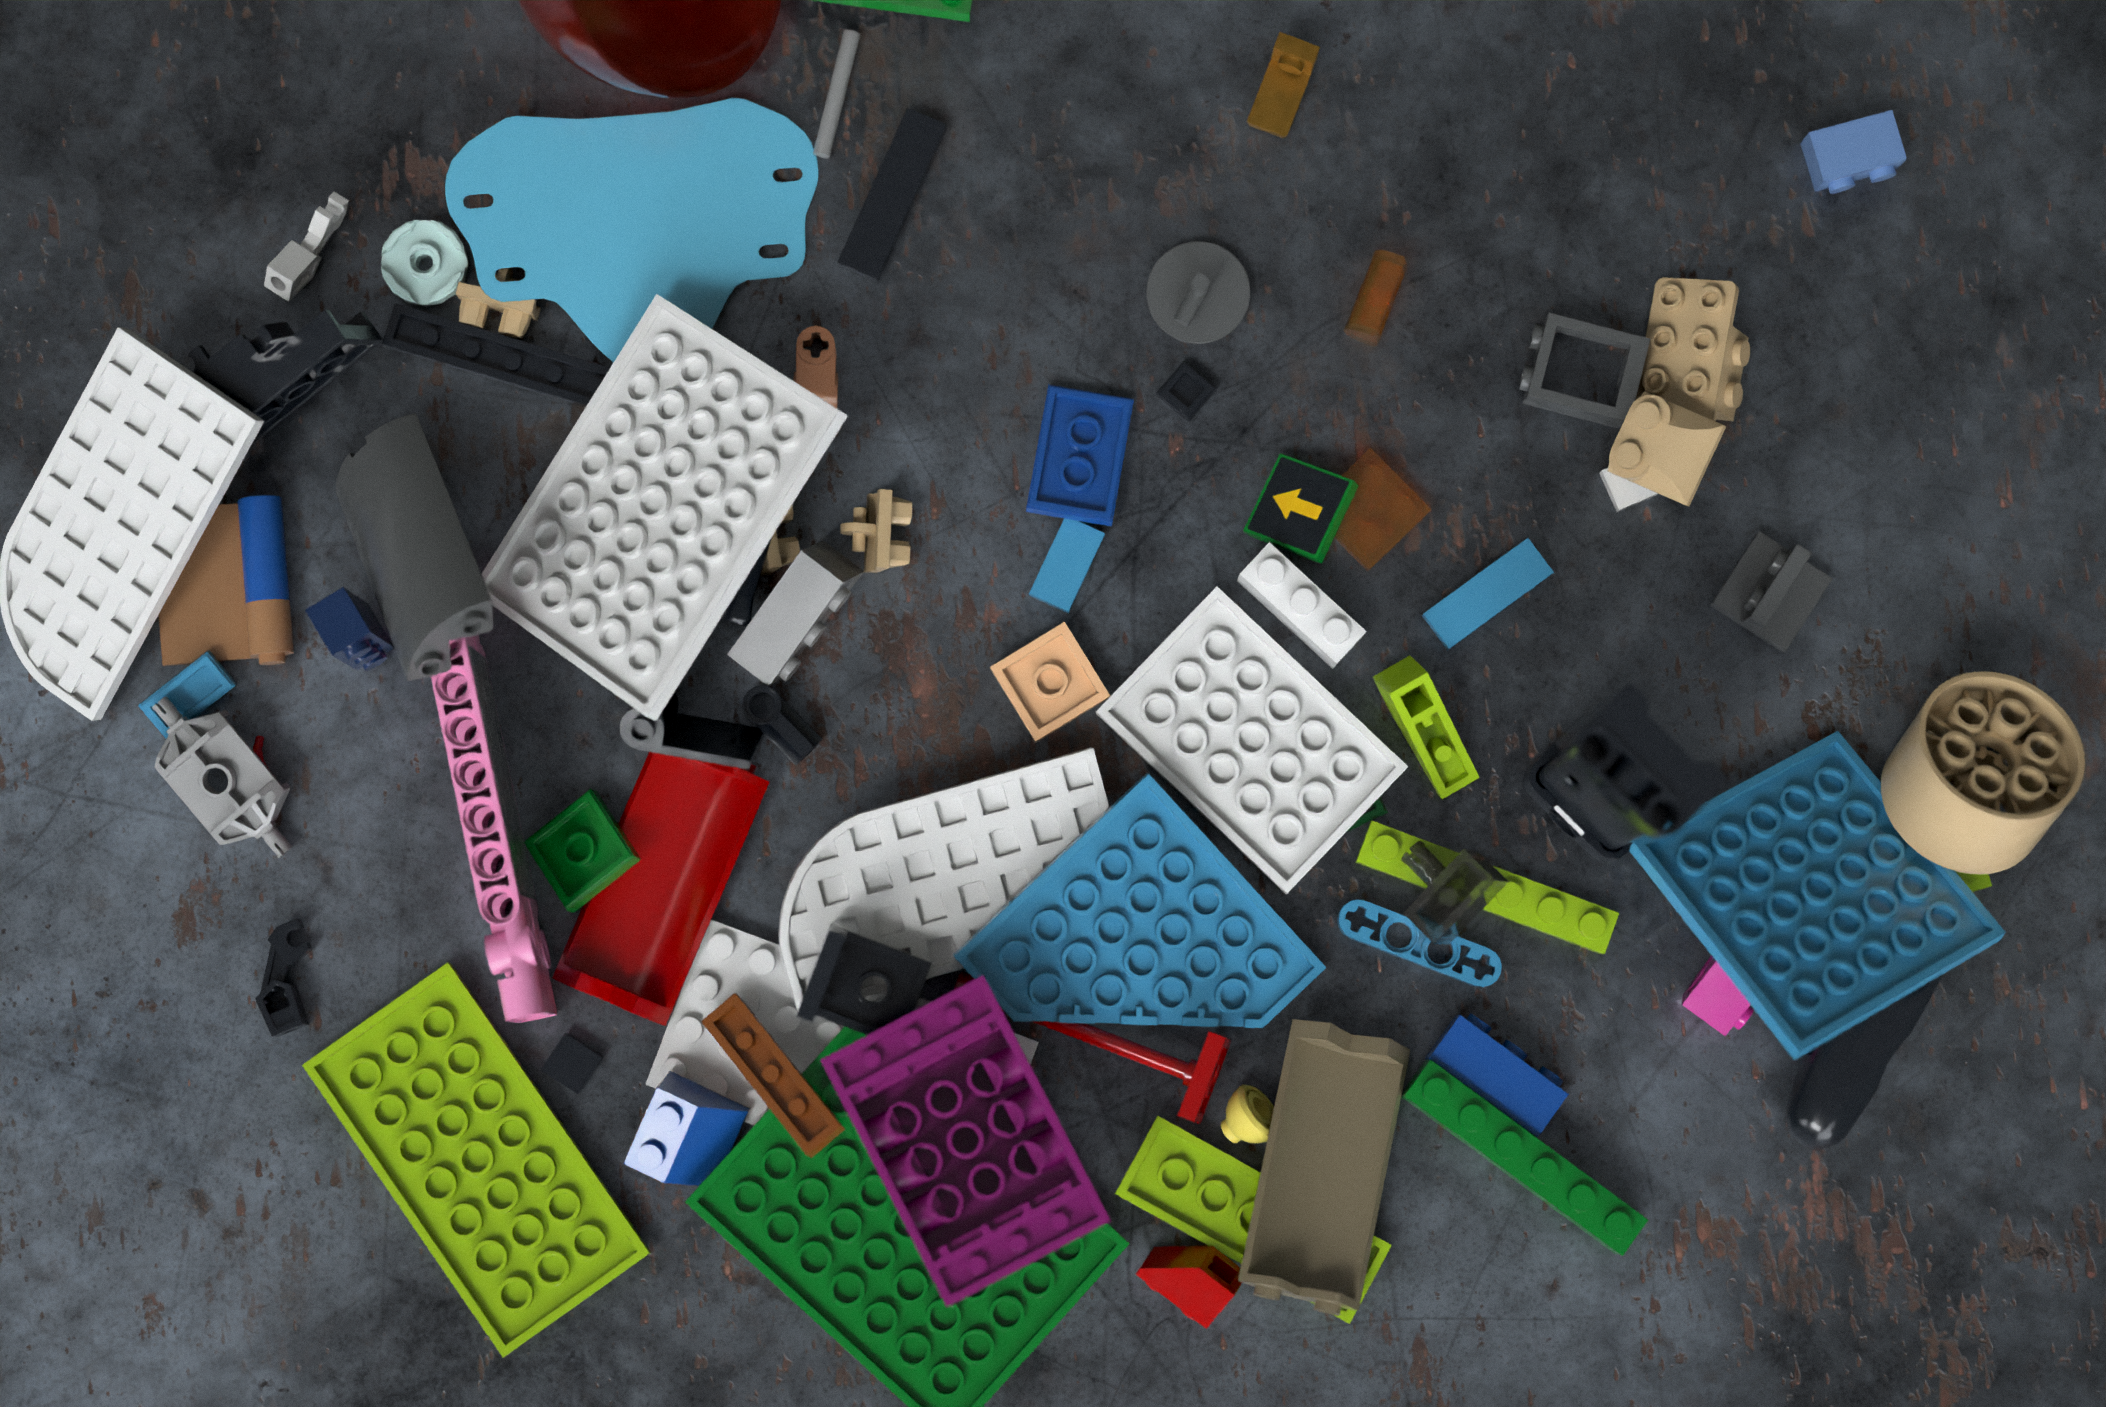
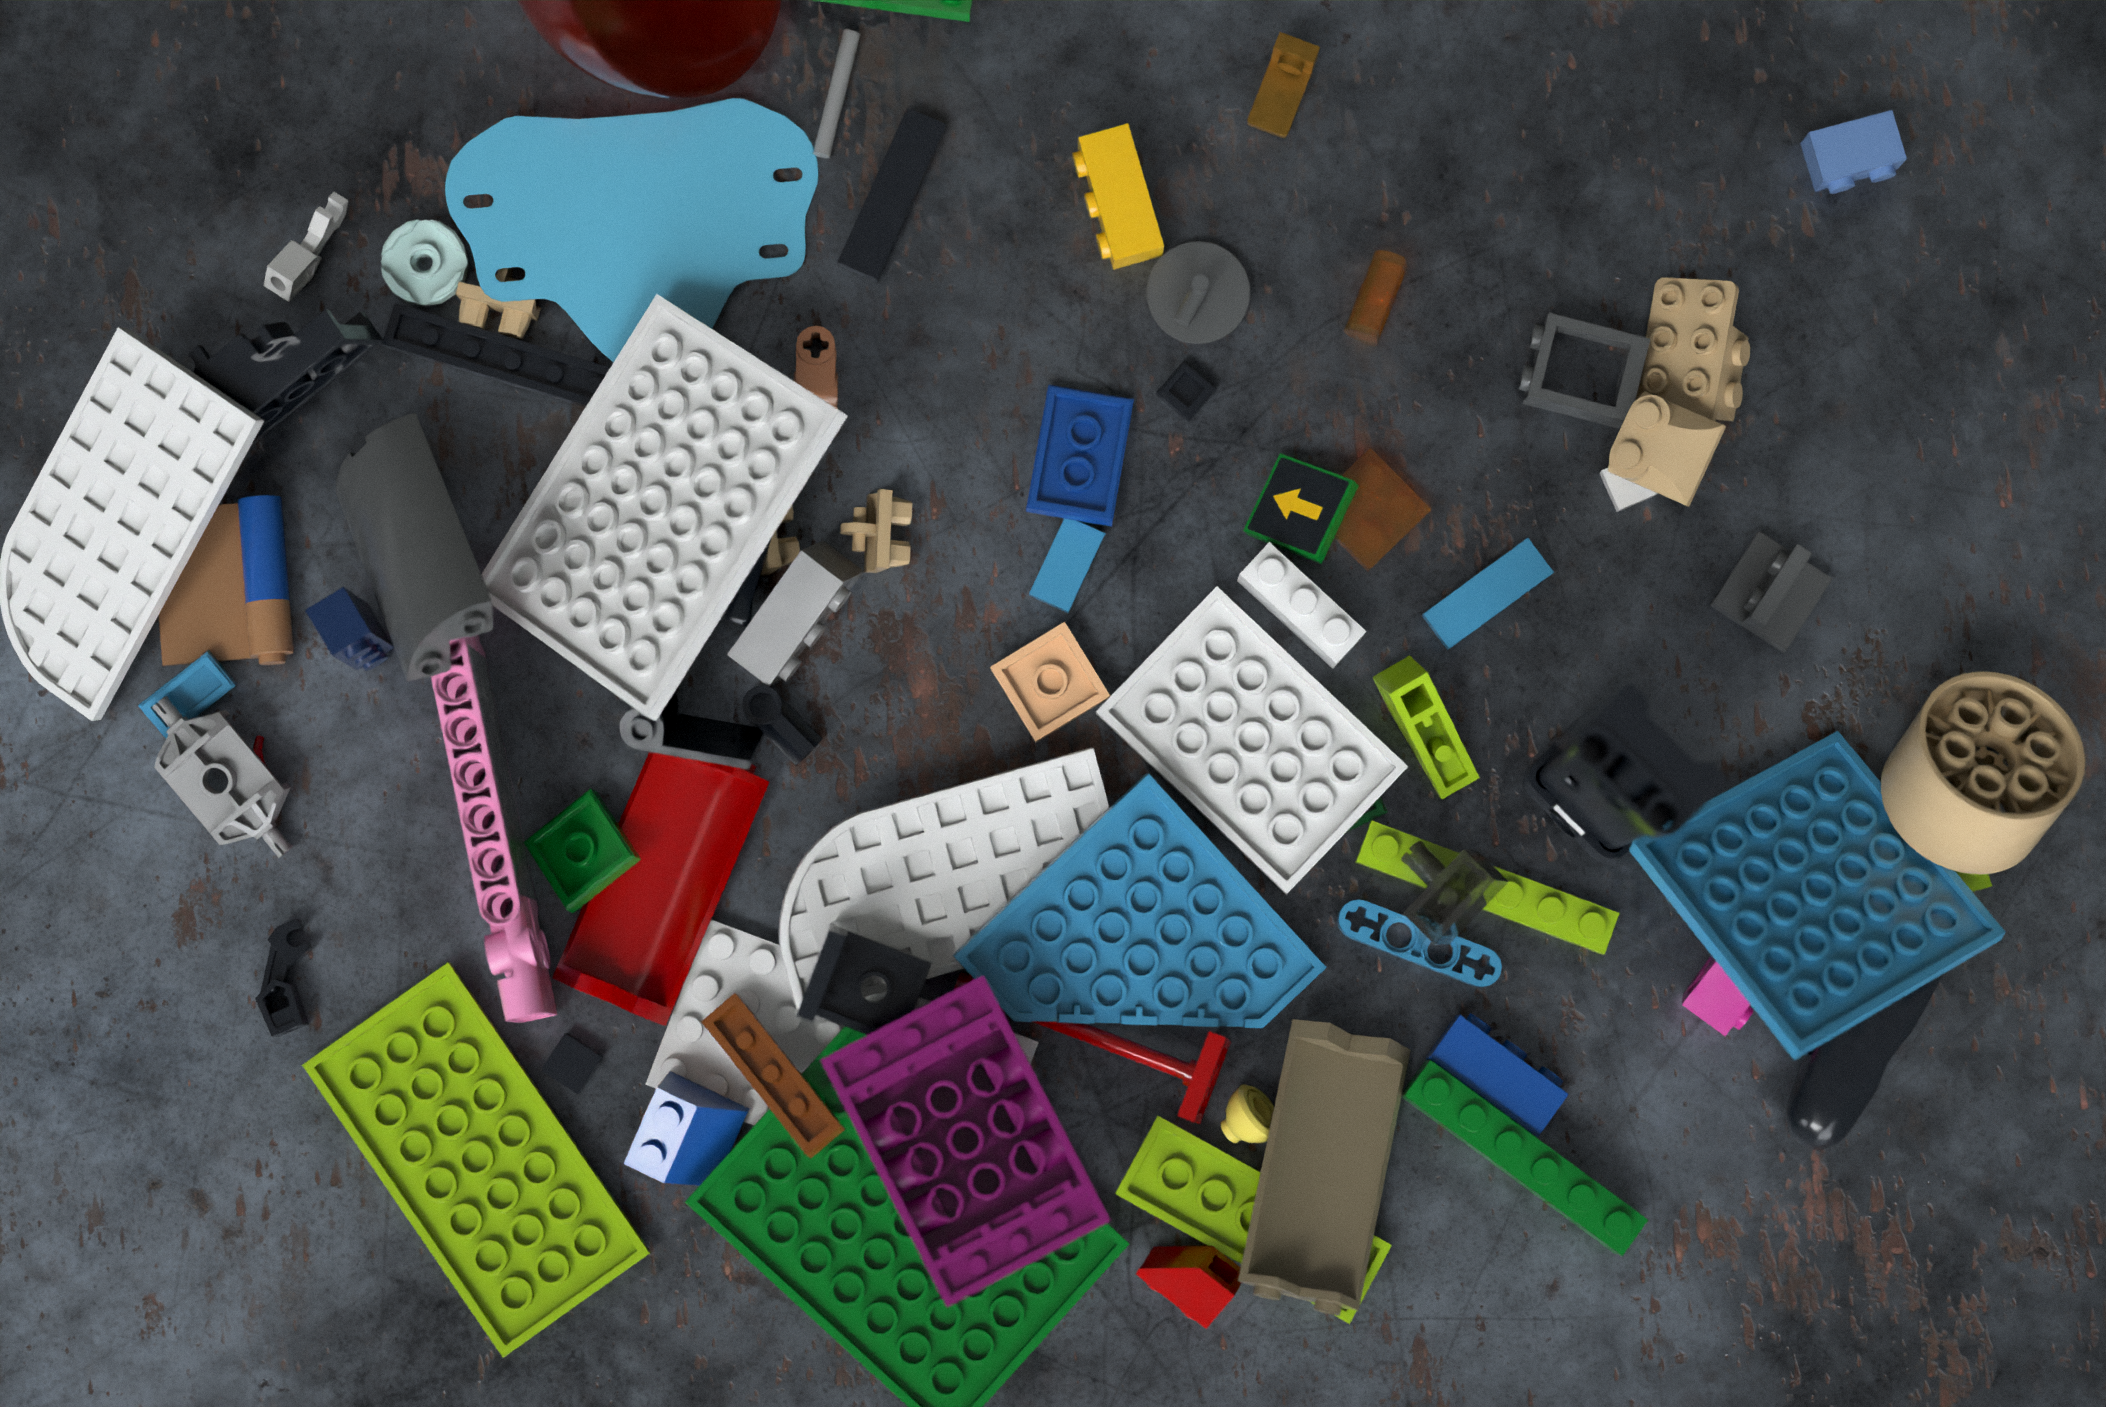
none -> yellow brick [1072,123,1164,270]

